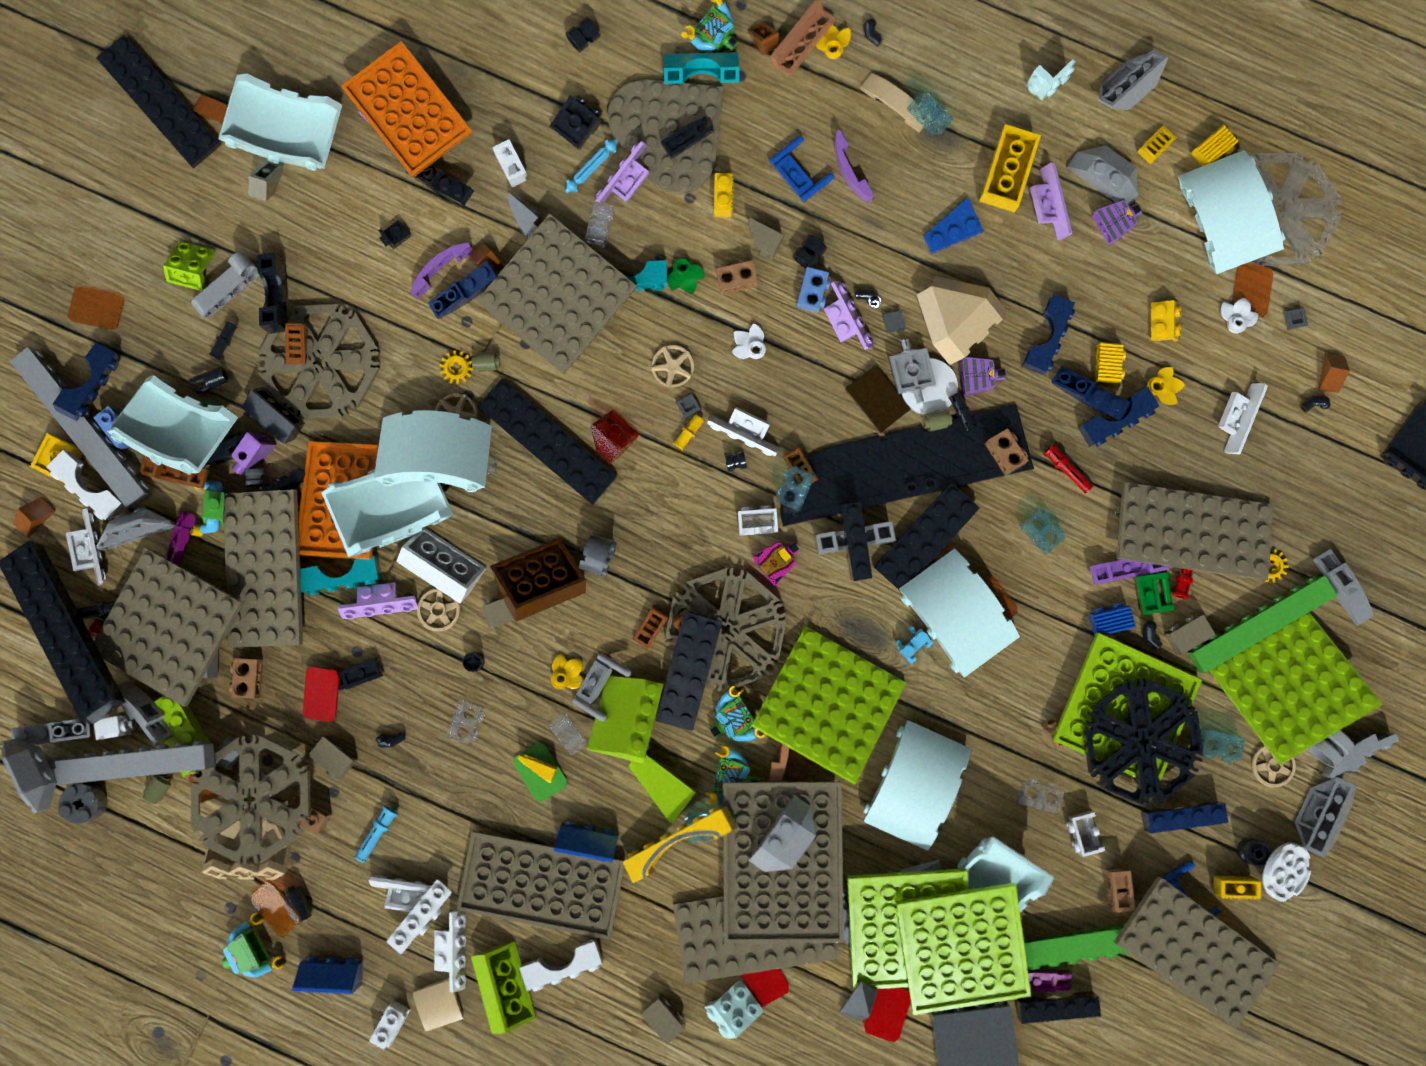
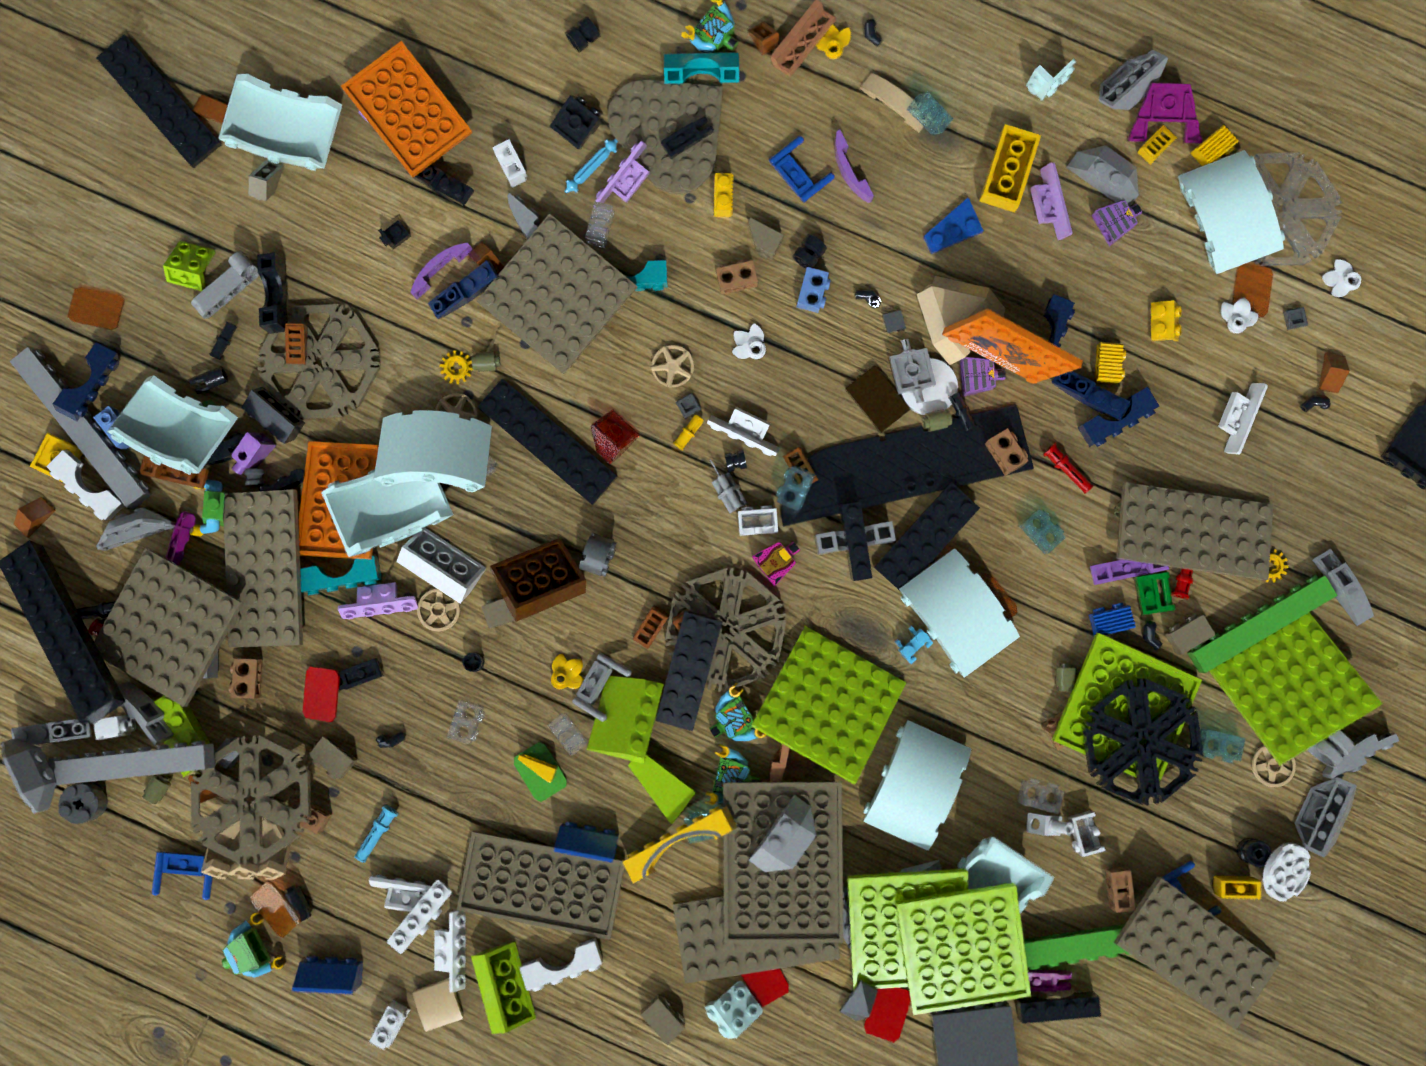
white bracket [66,508,106,586] -> none
green plate [668,258,705,294] -> none
lavender bracket [824,281,874,350] -> none
dark blue arch [1141,801,1229,834] -> none
yellow plate [1147,367,1185,405] -> none
none -> blue plate [152,851,213,900]
none -> light grey piece [710,460,747,514]
none -> orange plate [942,309,1083,384]
none -> white bracket [1026,813,1073,836]
none -> olive brick [1056,664,1076,692]
none -> magenta wing [1127,83,1203,143]
none -> white plate [1322,259,1361,297]

